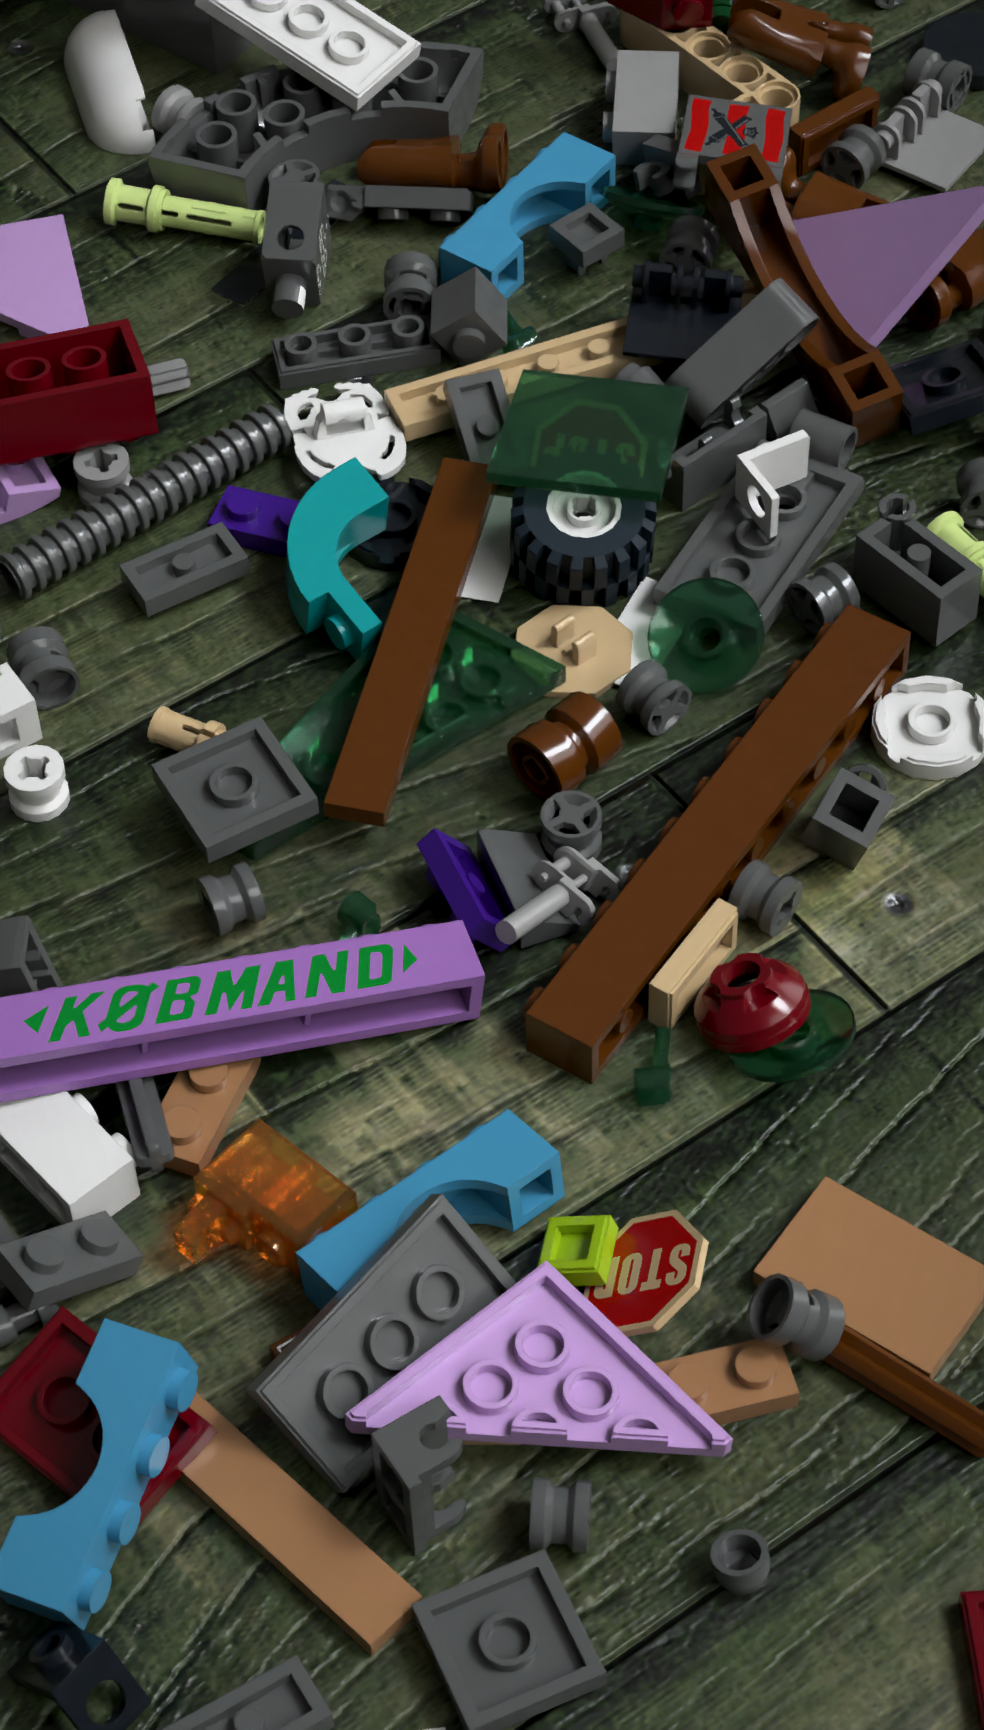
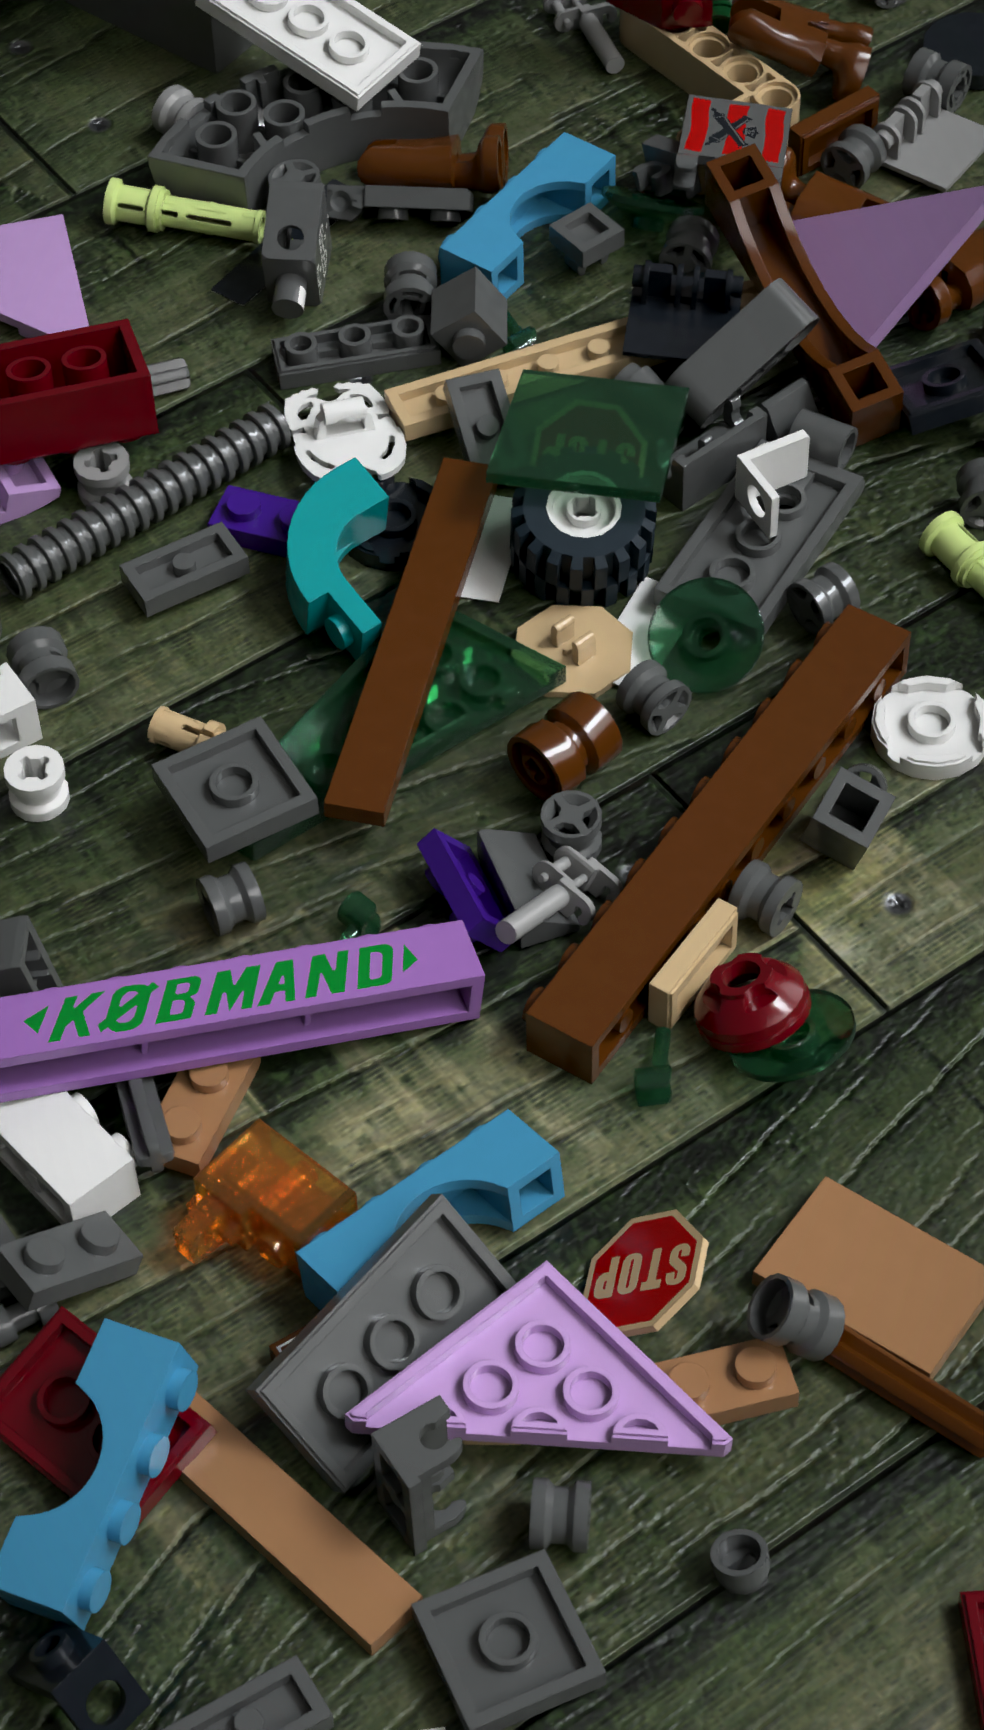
white brick [64,9,156,155] -> none
lime tile [537,1215,619,1286] -> none
light grey hinge [603,50,680,166] -> none
dark grey hinge [852,493,983,647] -> none

